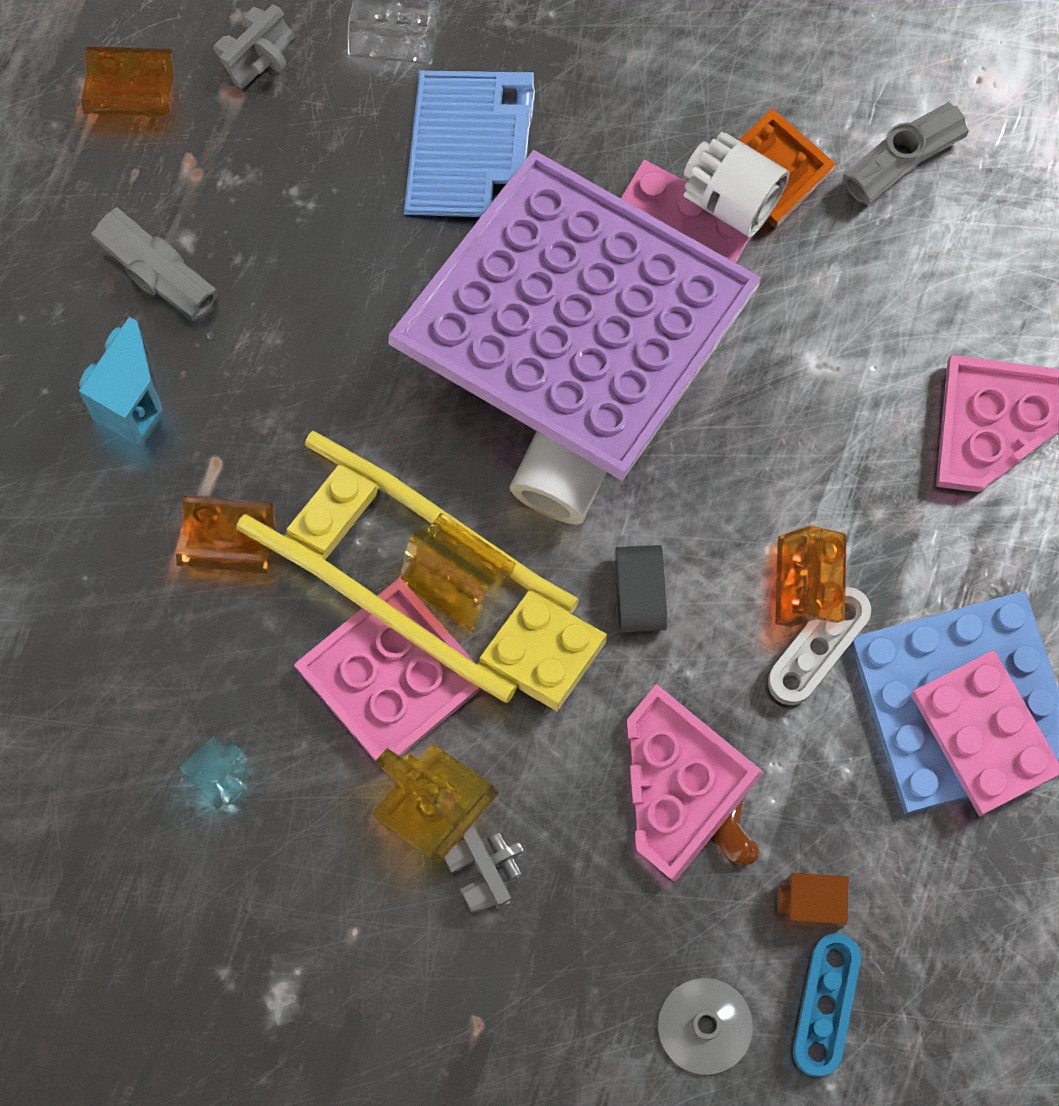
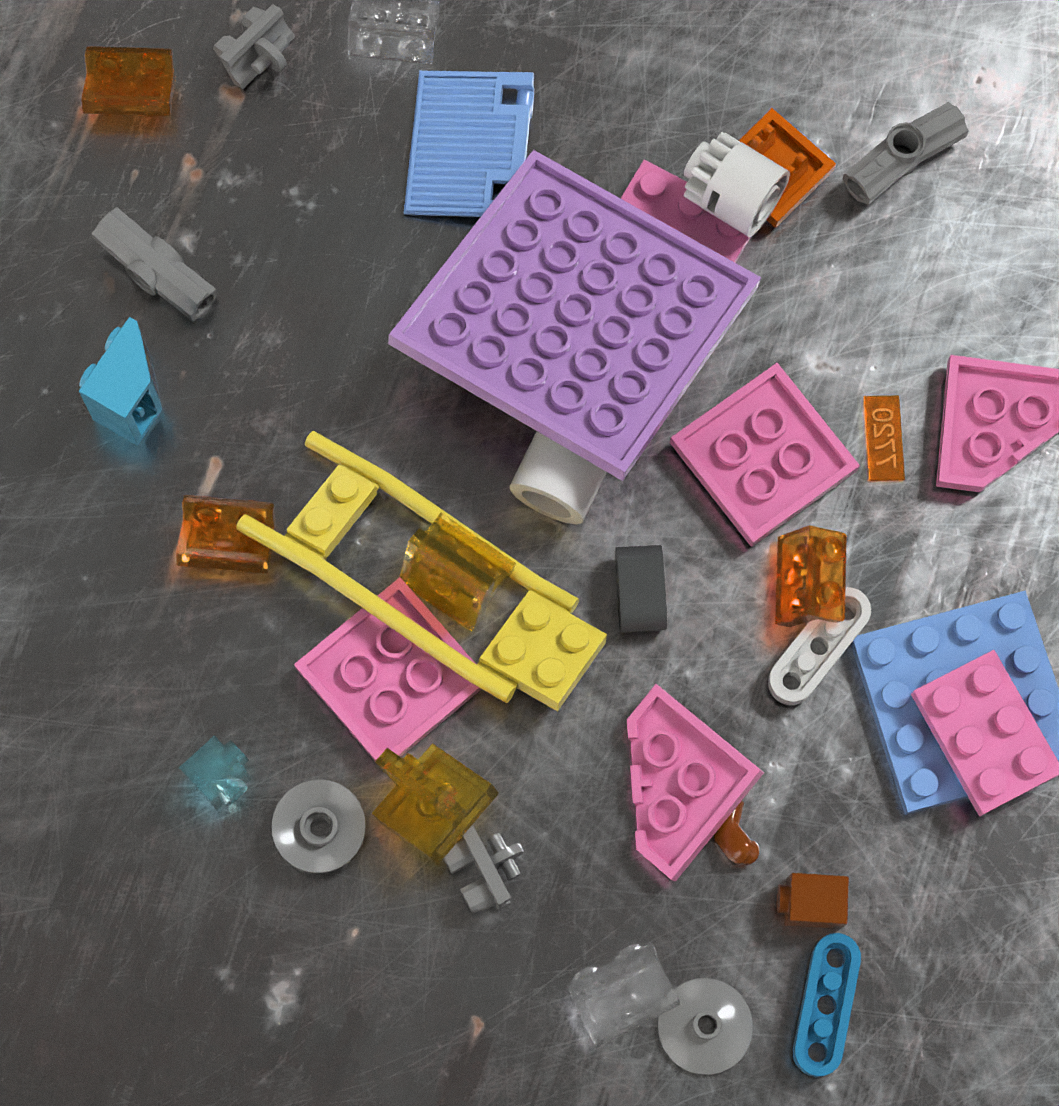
none -> light grey dish [271,779,366,874]
none -> clear bracket [567,943,680,1048]
none -> bright pink plate [670,363,860,547]
none -> clear orange sticker [864,395,905,481]

